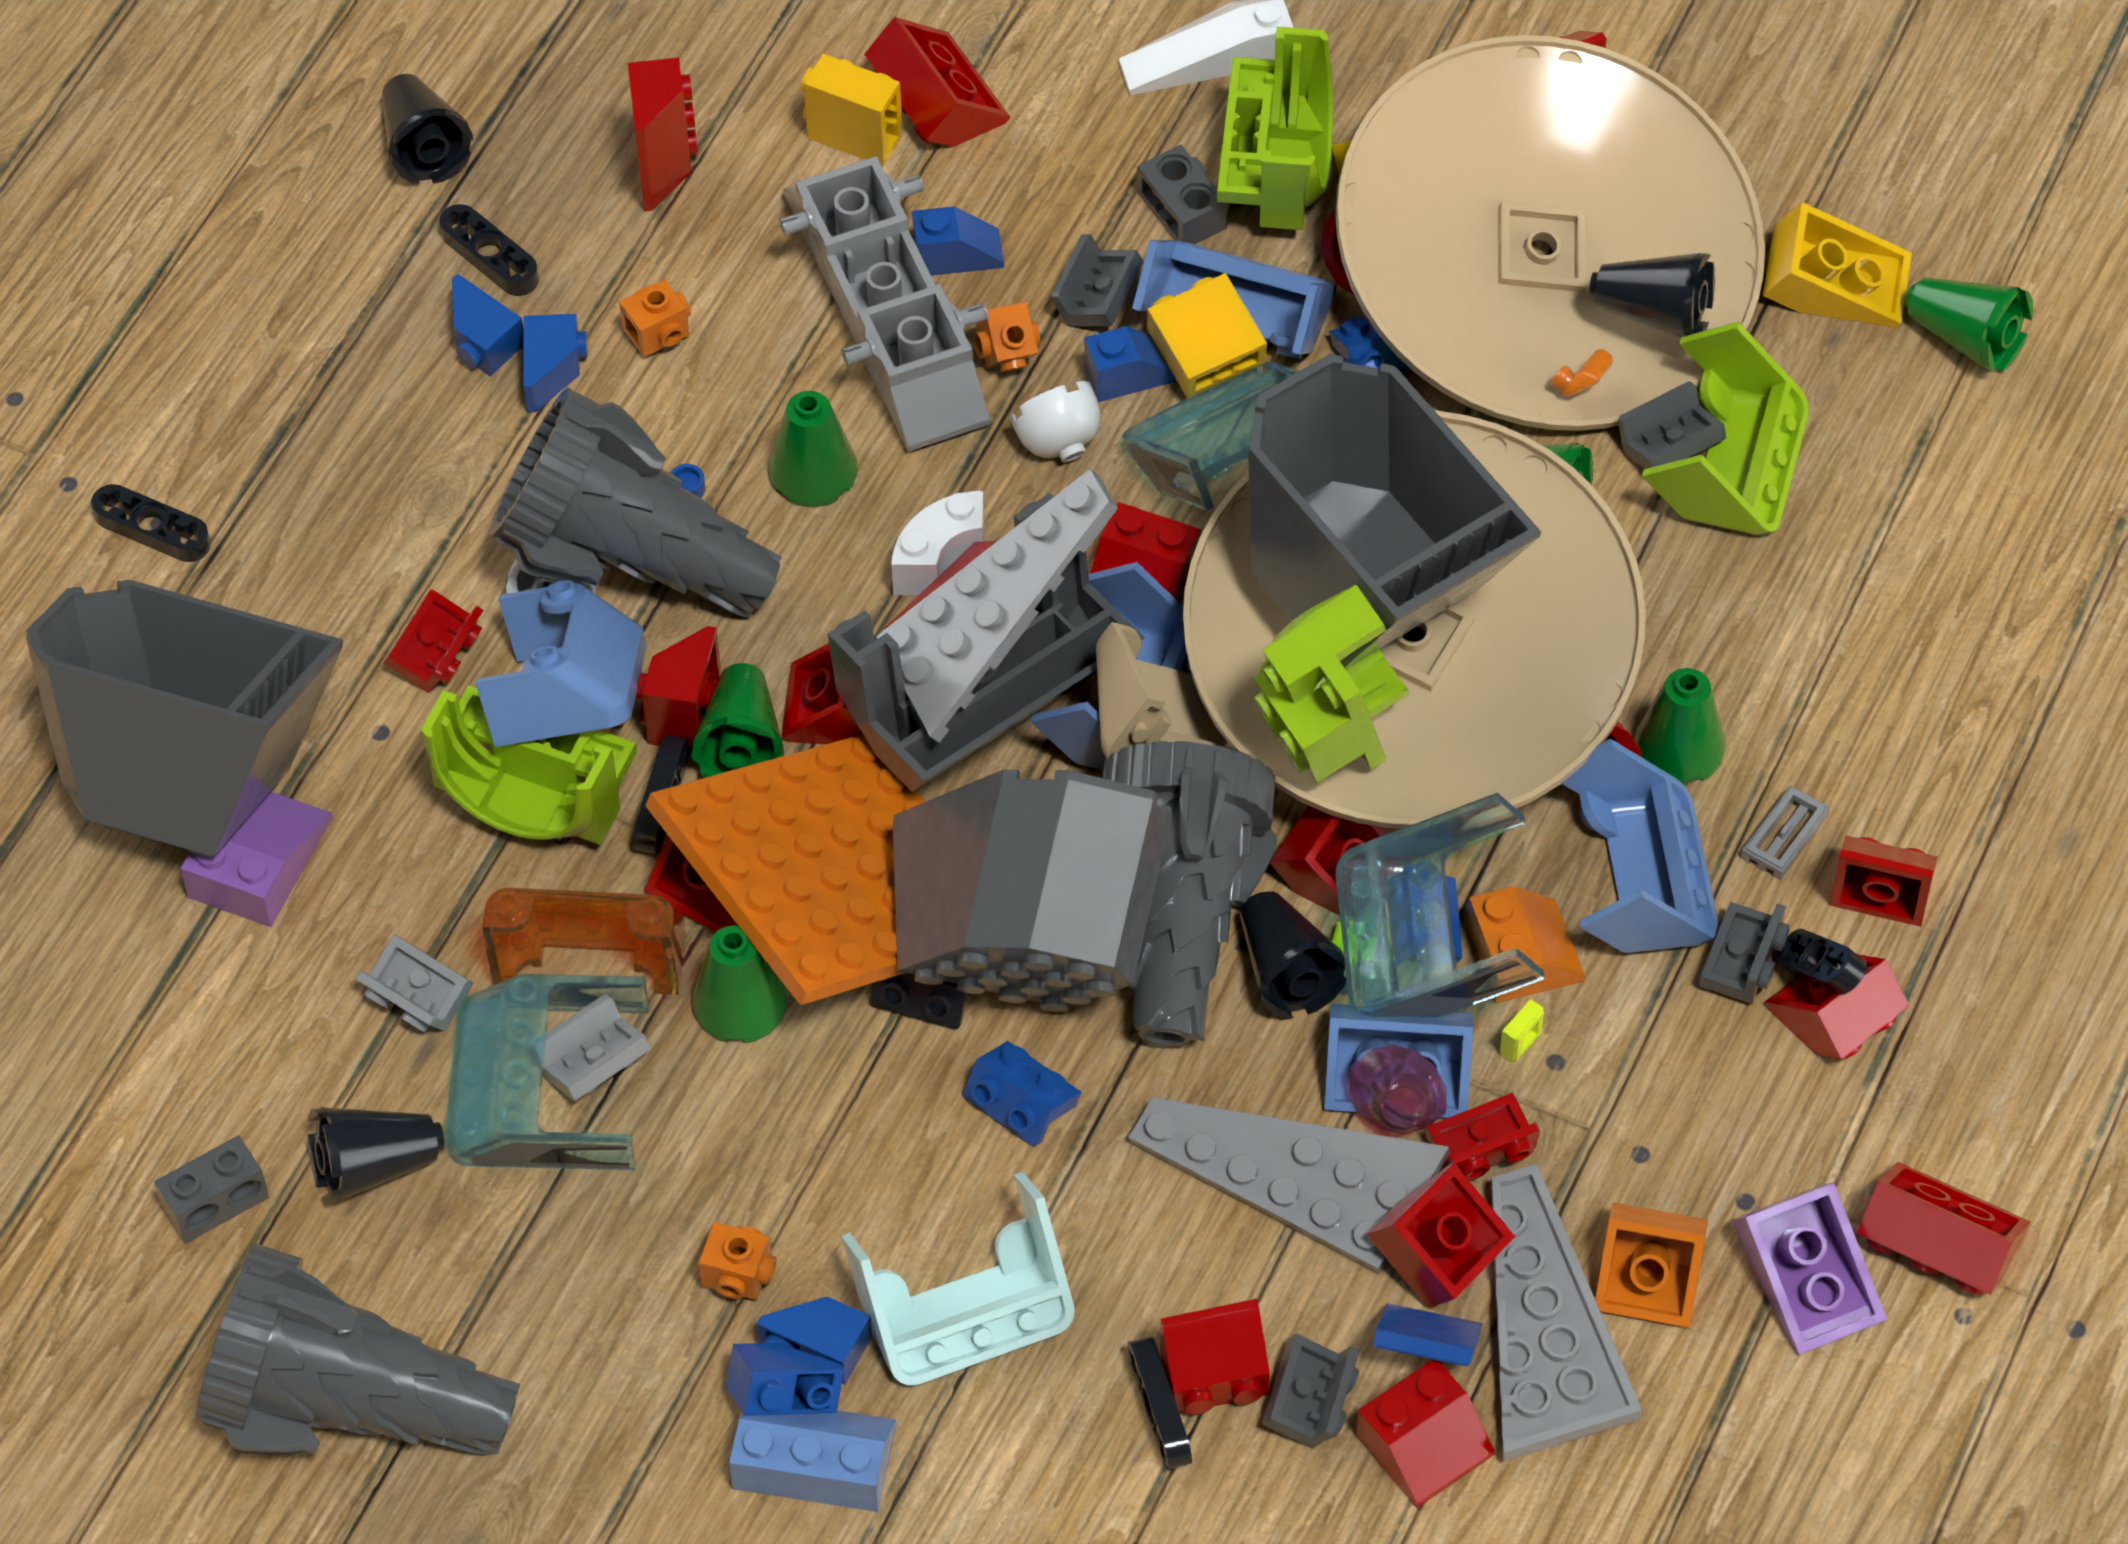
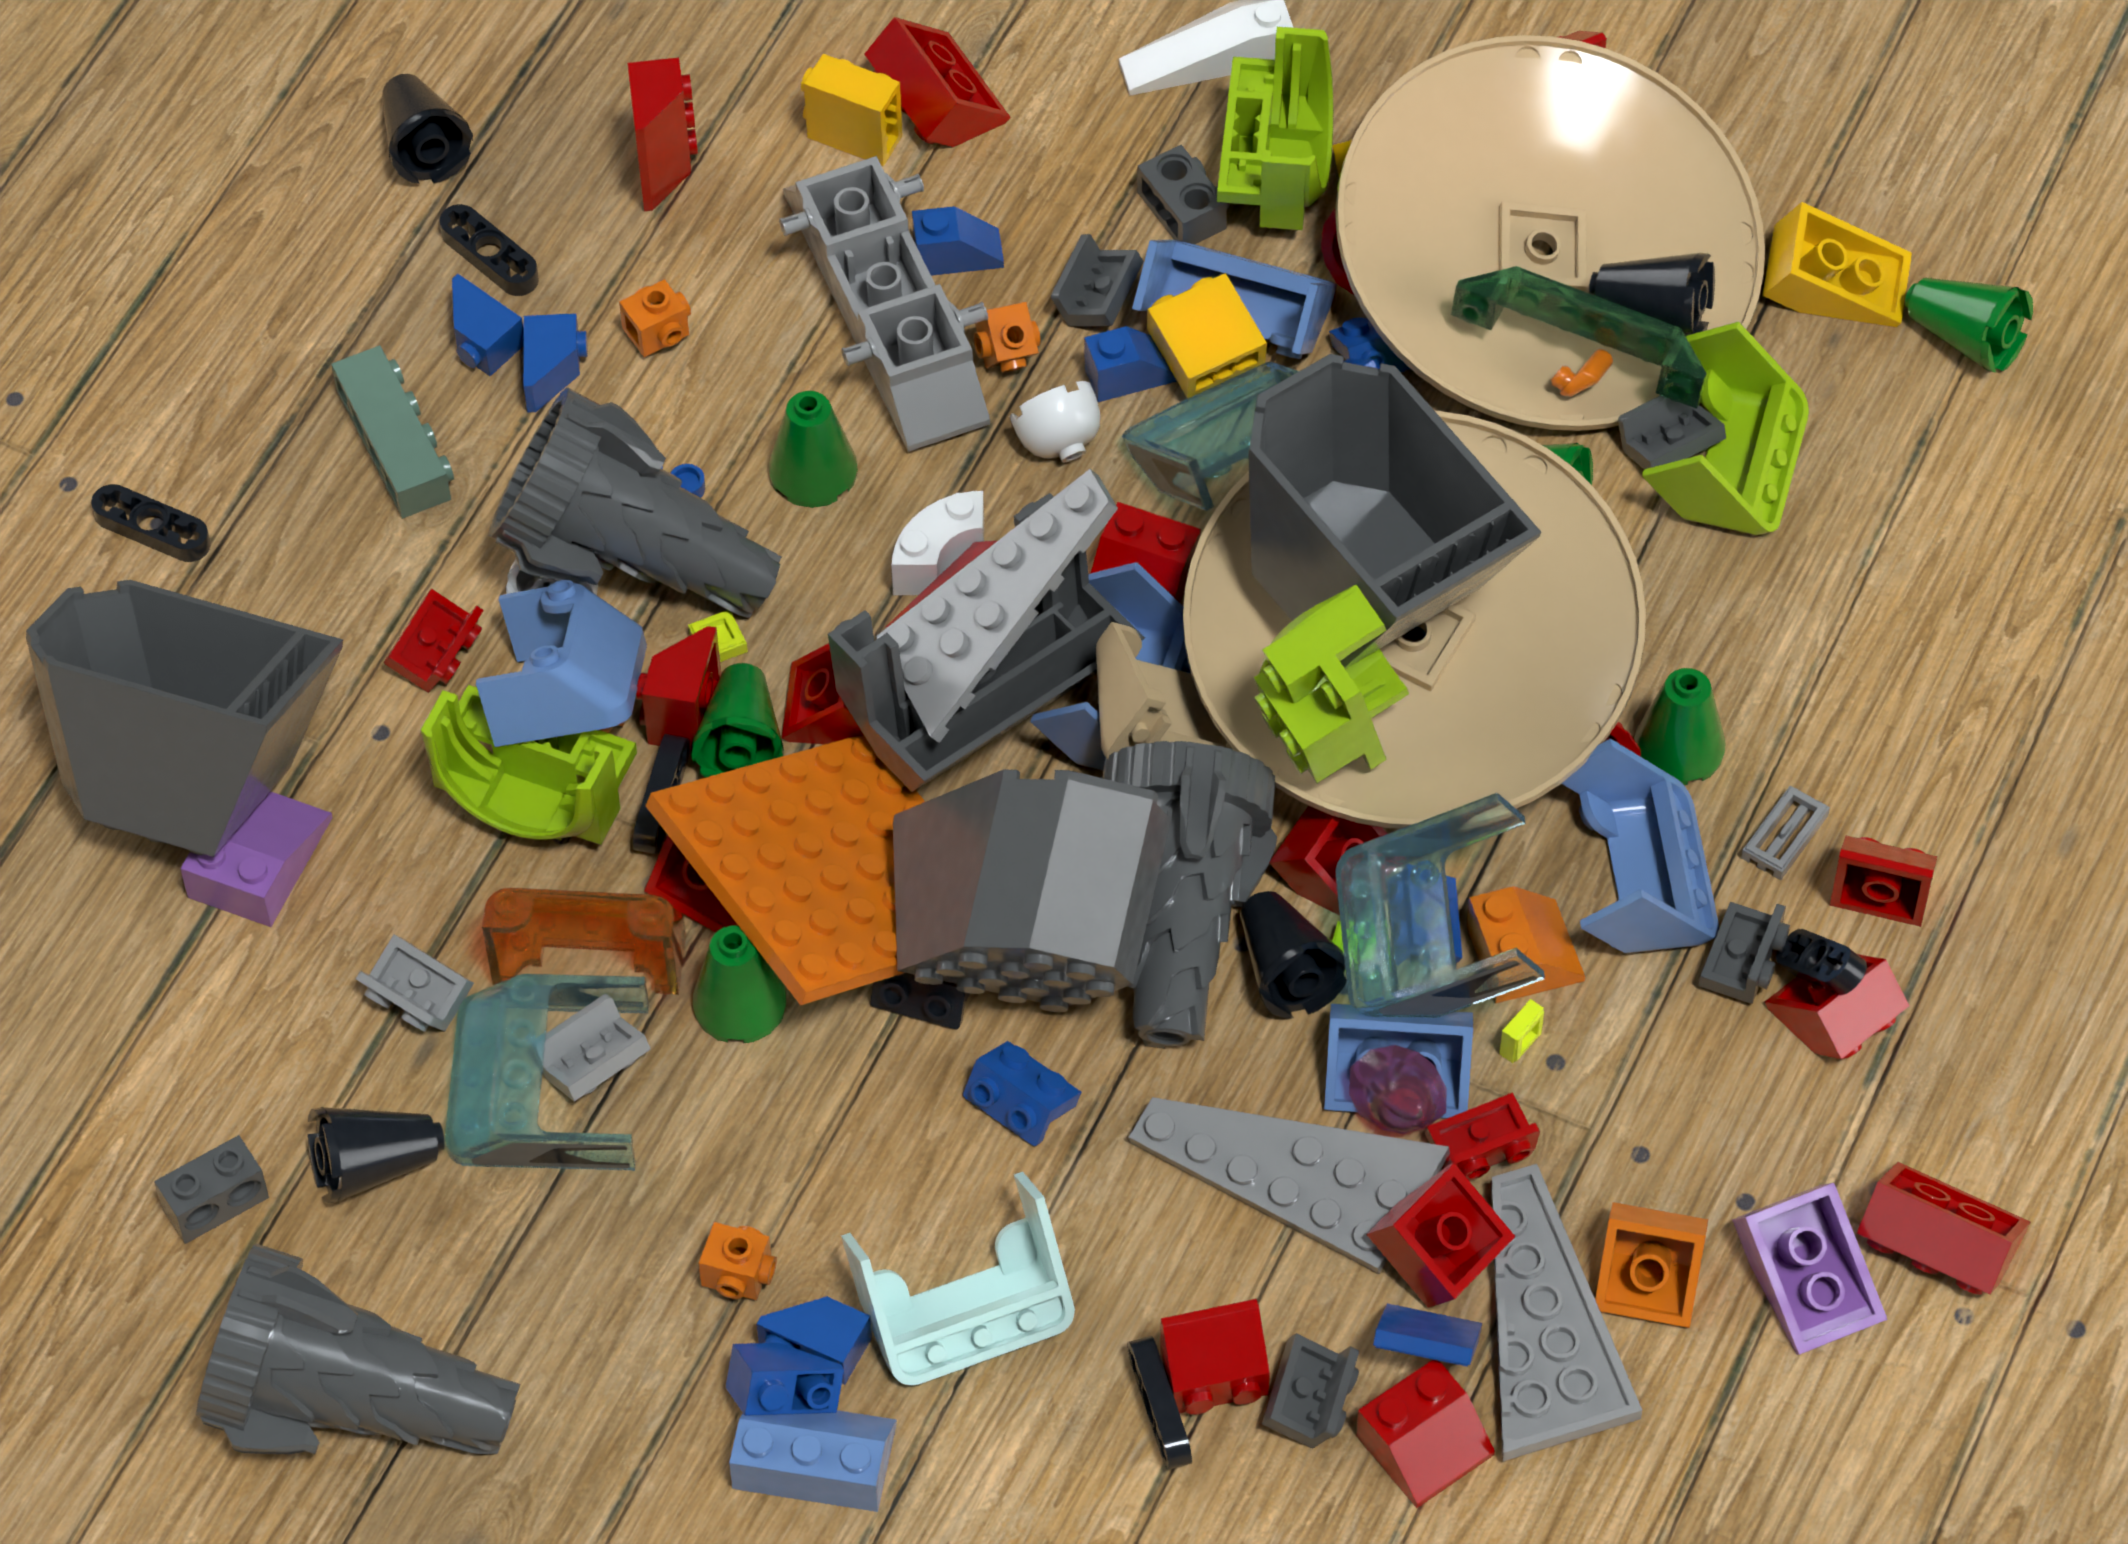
none -> sand green brick [331,345,454,519]
none -> neon yellow tile [688,610,748,662]
none -> clear green slope [1451,266,1707,409]

